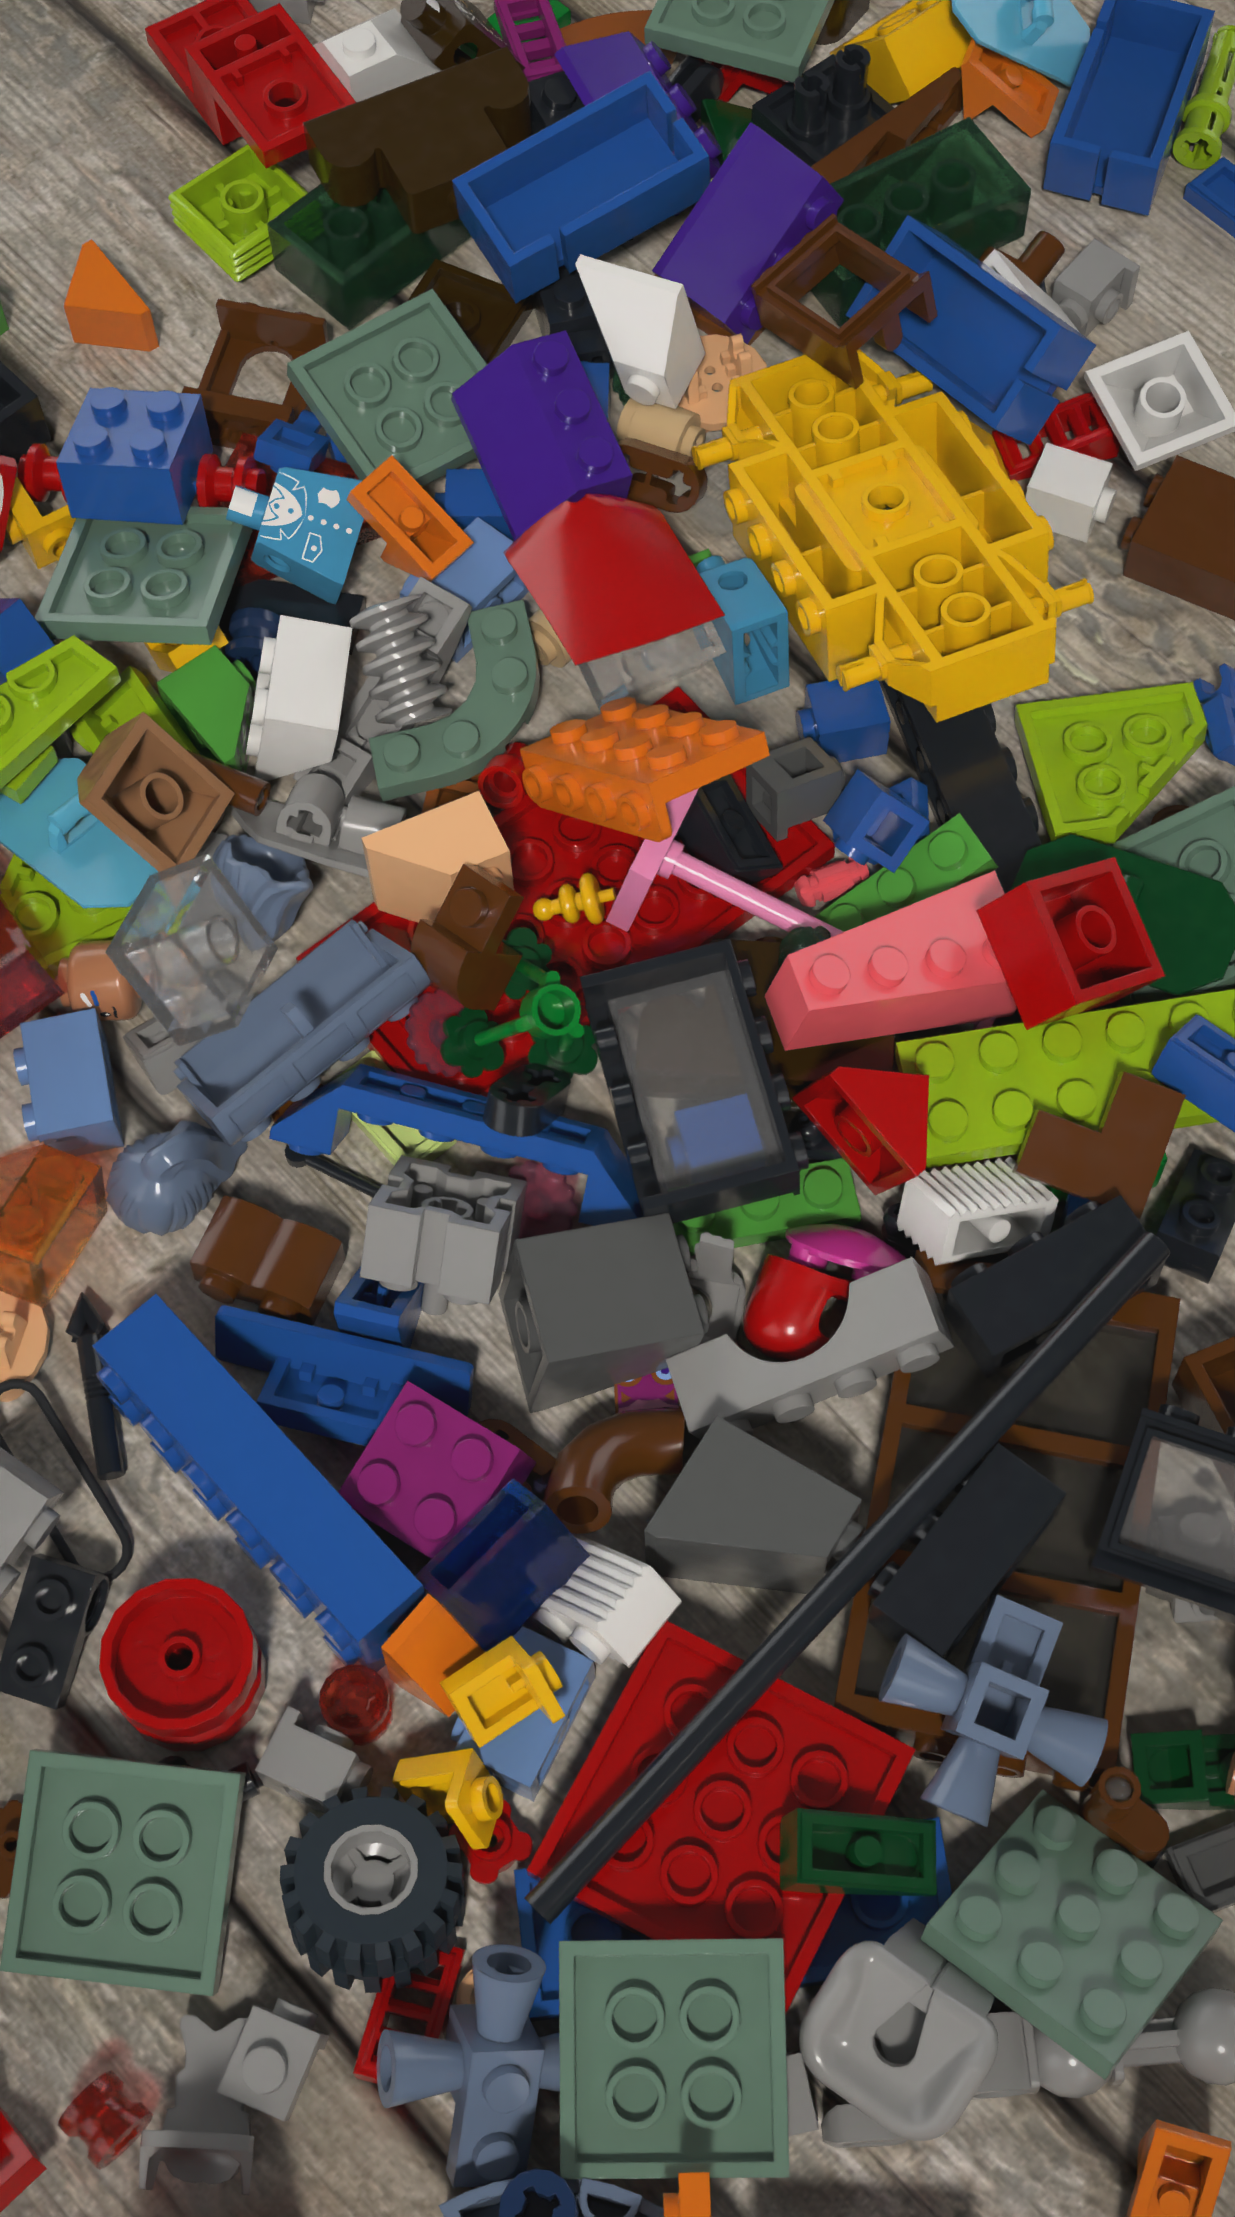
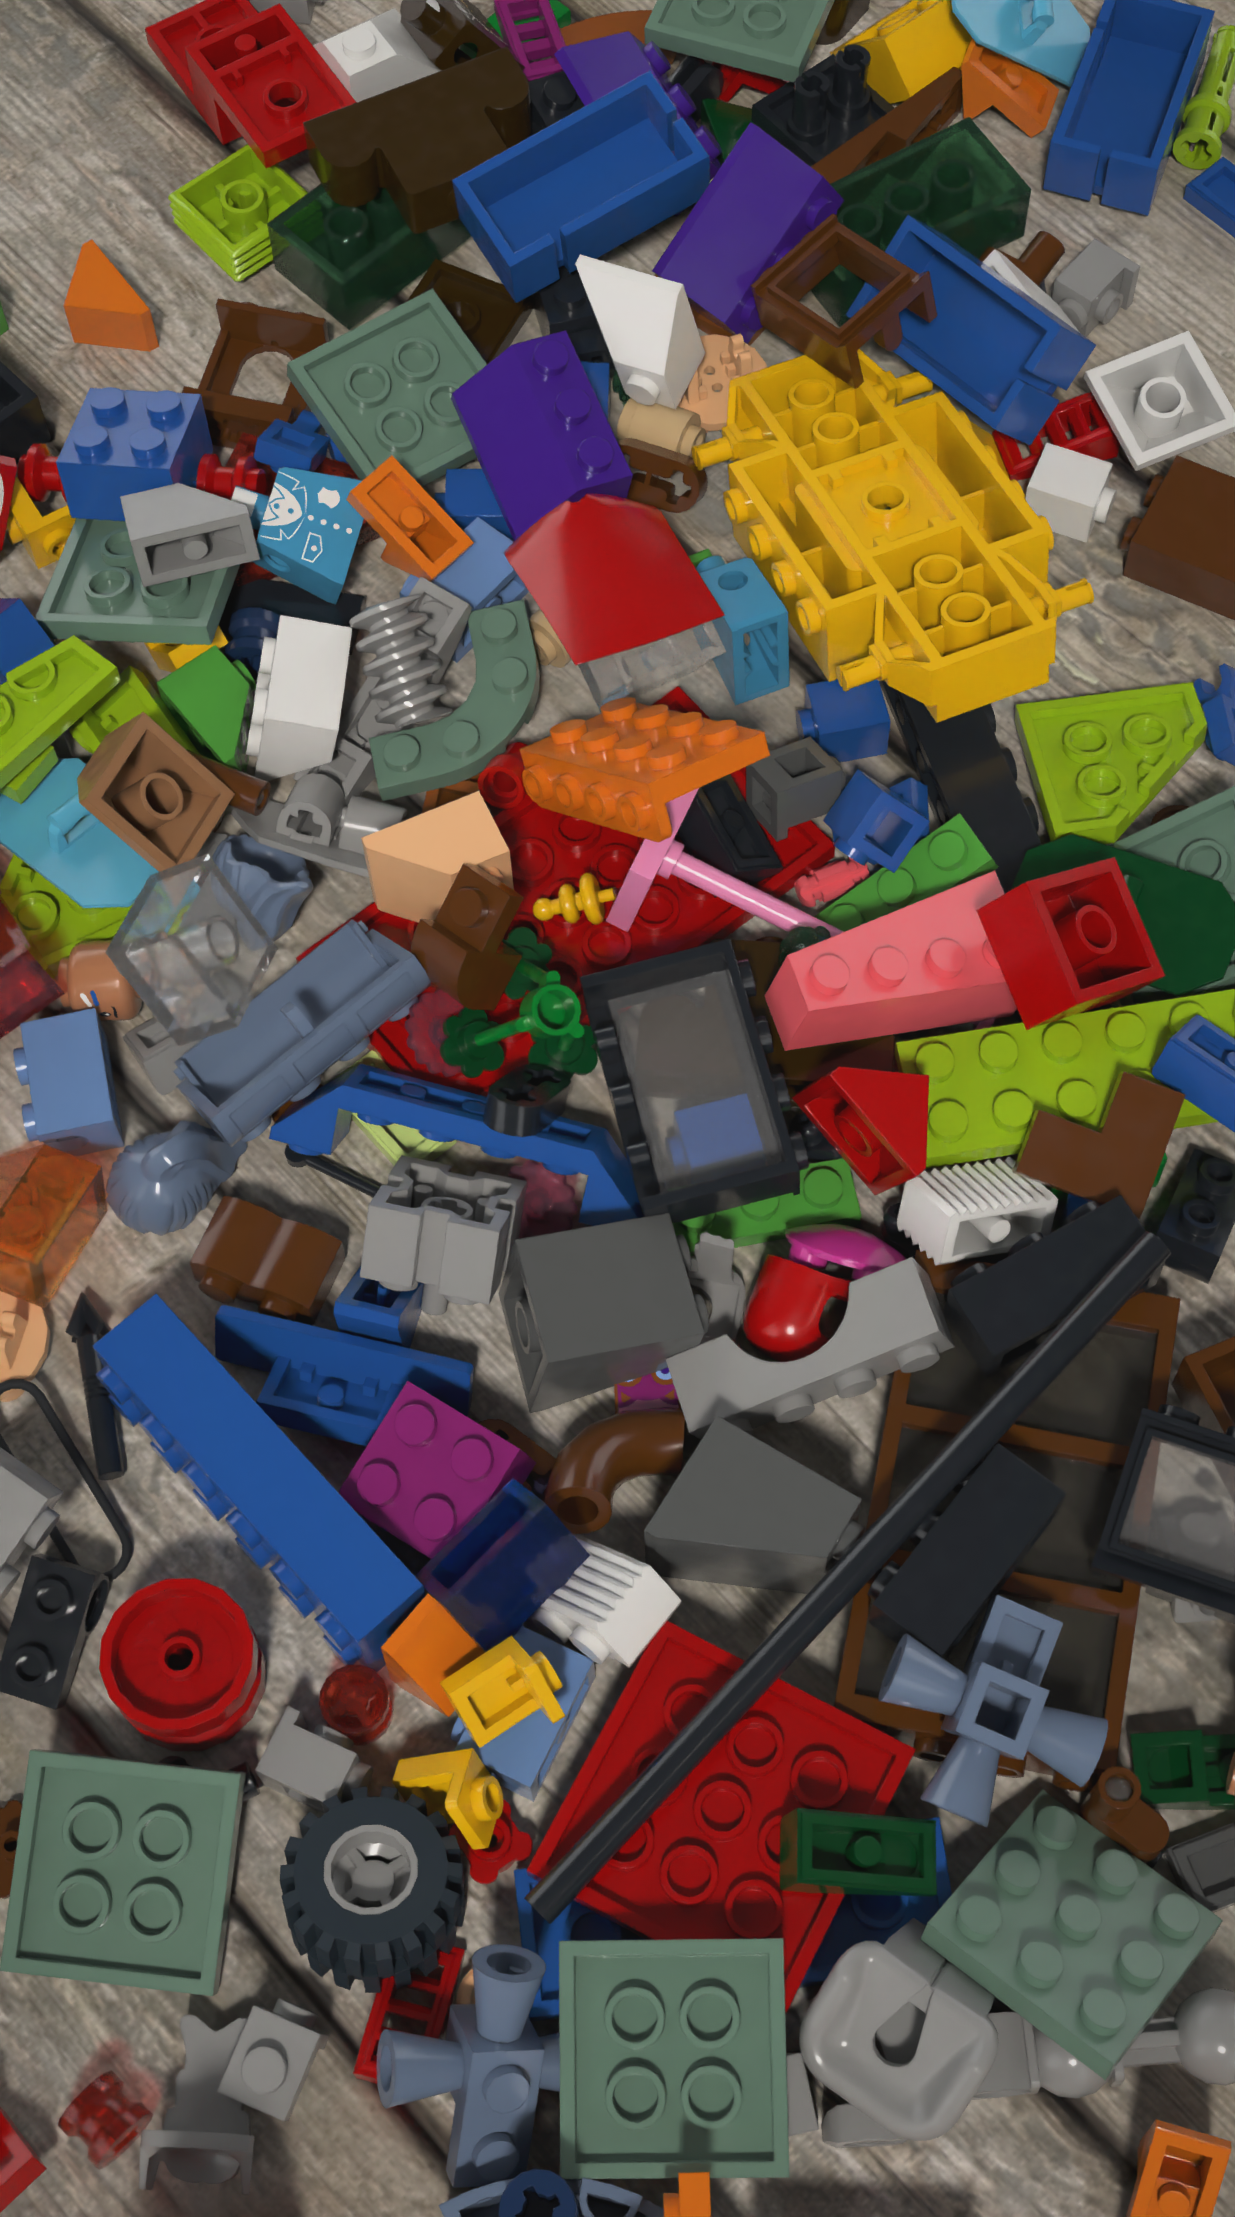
none -> light grey slope [120,483,260,587]

